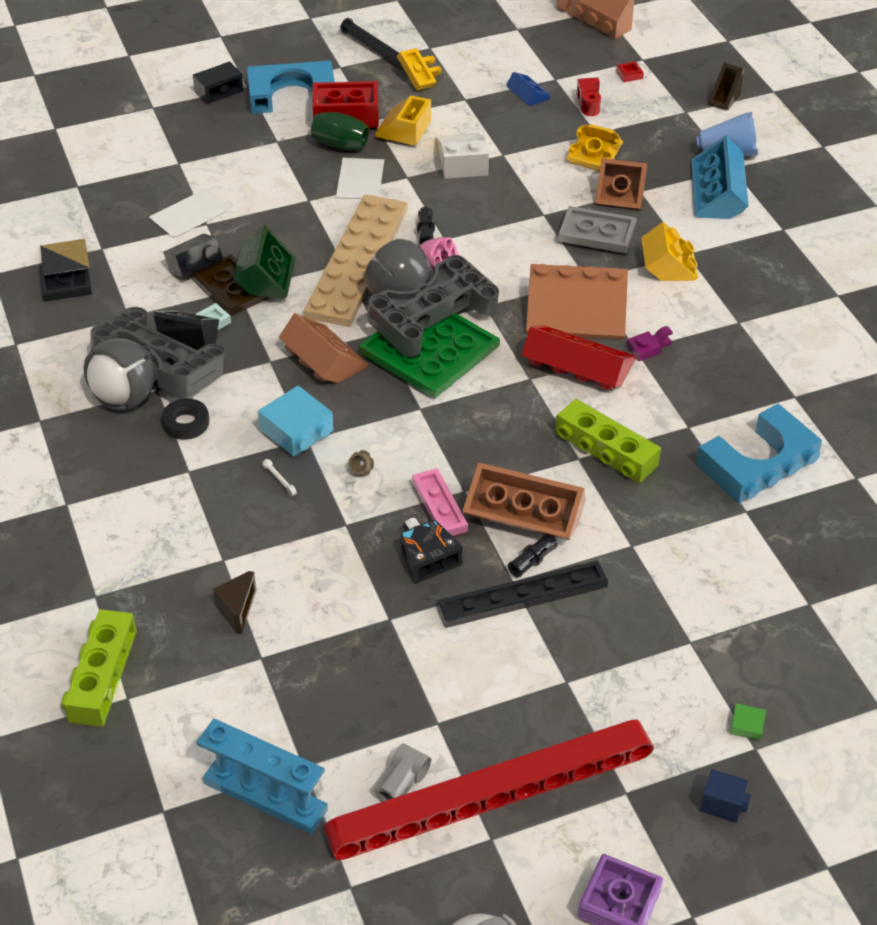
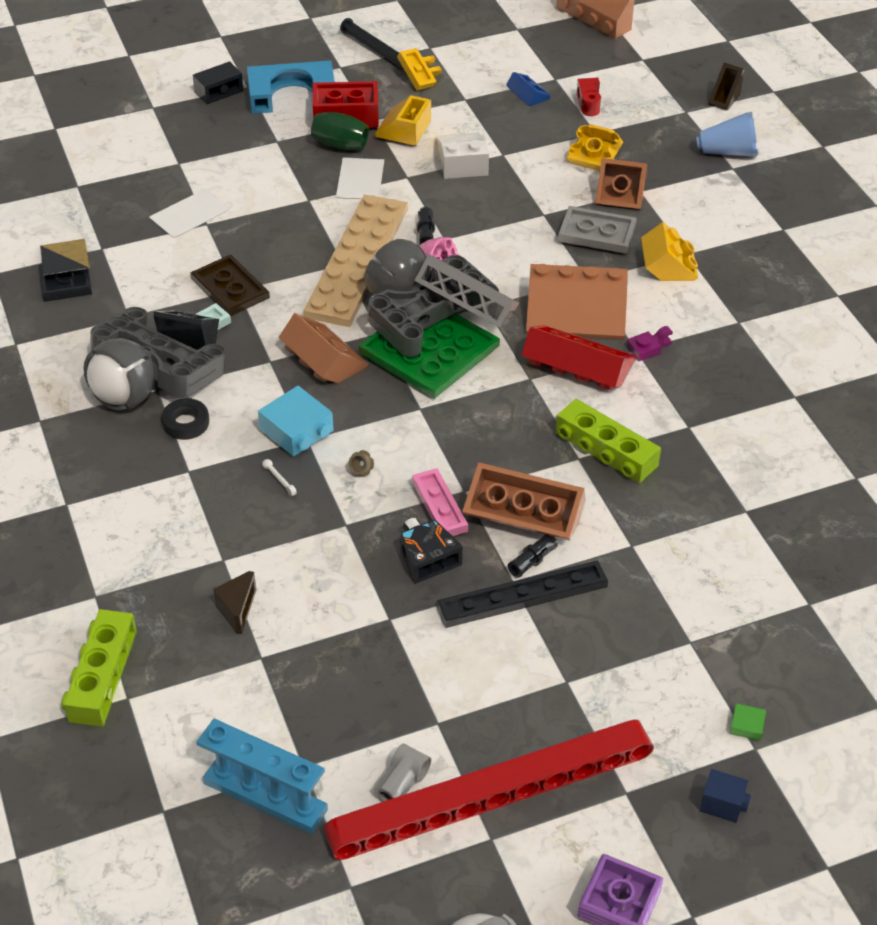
black brick [163,233,224,278] -> none
dark green slope [233,224,296,299] -> none
red tile [616,61,644,82] -> none
dark azure slope [691,135,749,219] -> none
dark azure arch [696,403,822,503] -> none
none -> light grey fence [414,254,519,328]

